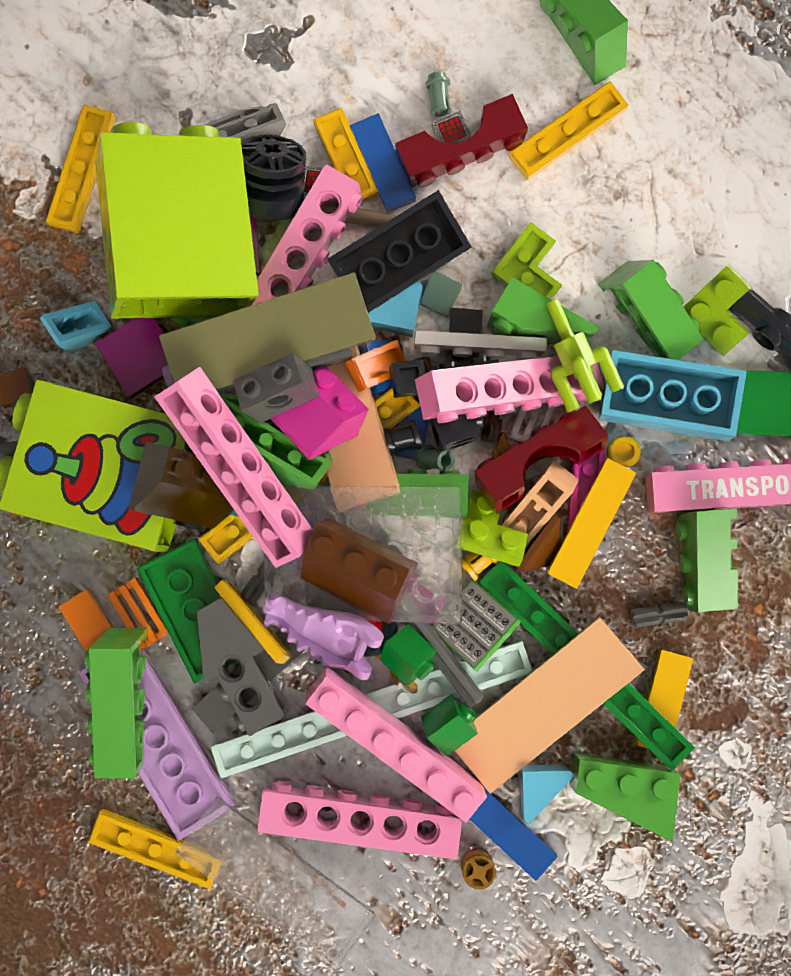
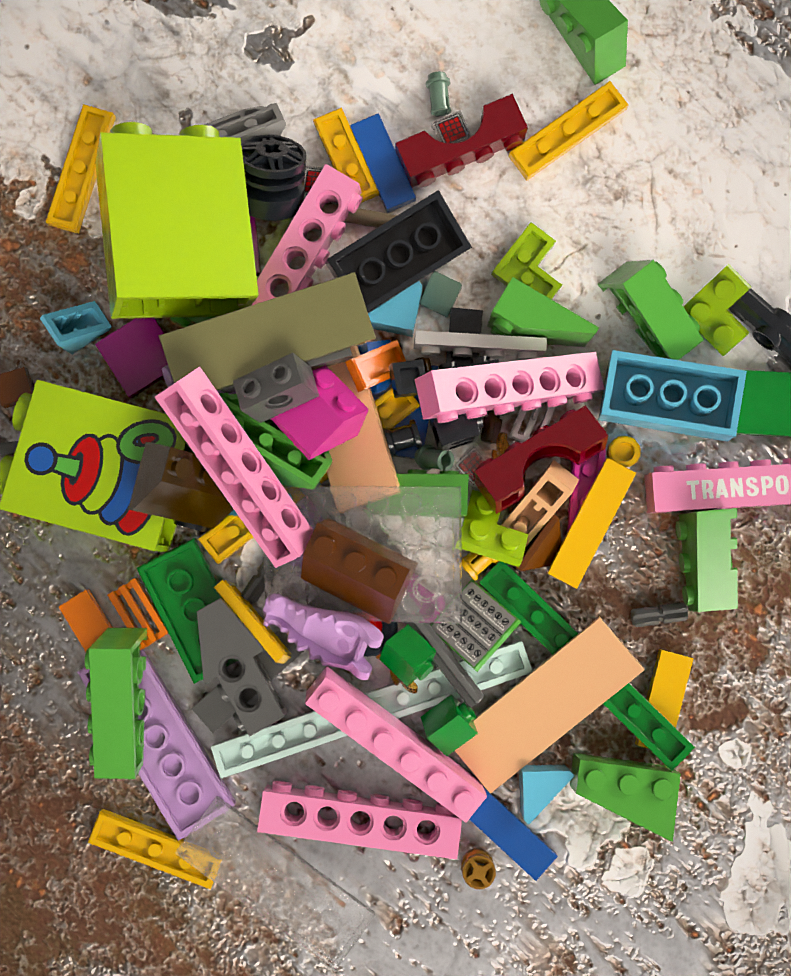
lime plant [546,299,624,413] -> none
none -> clear tile [453,443,489,488]

